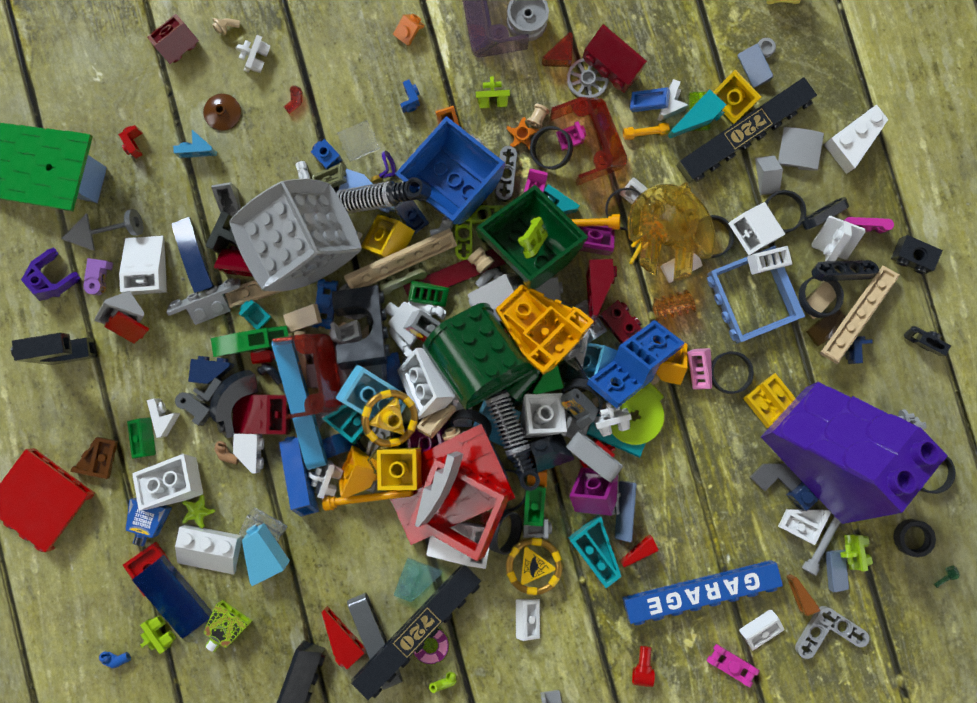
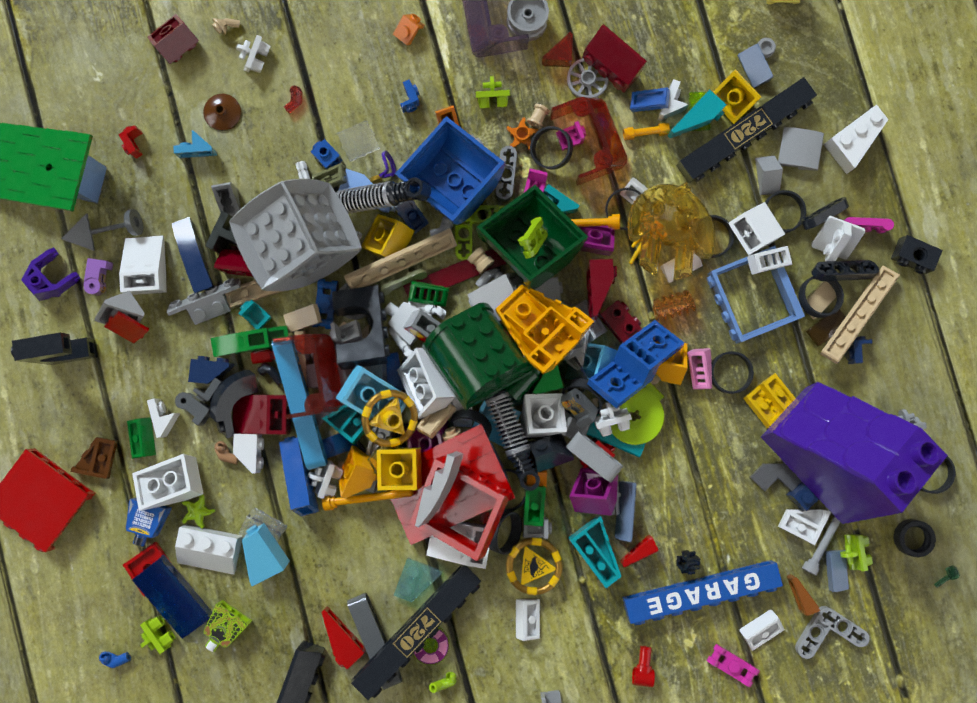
black piece [904,326,951,356] -> none
none -> black gear [676,550,701,575]

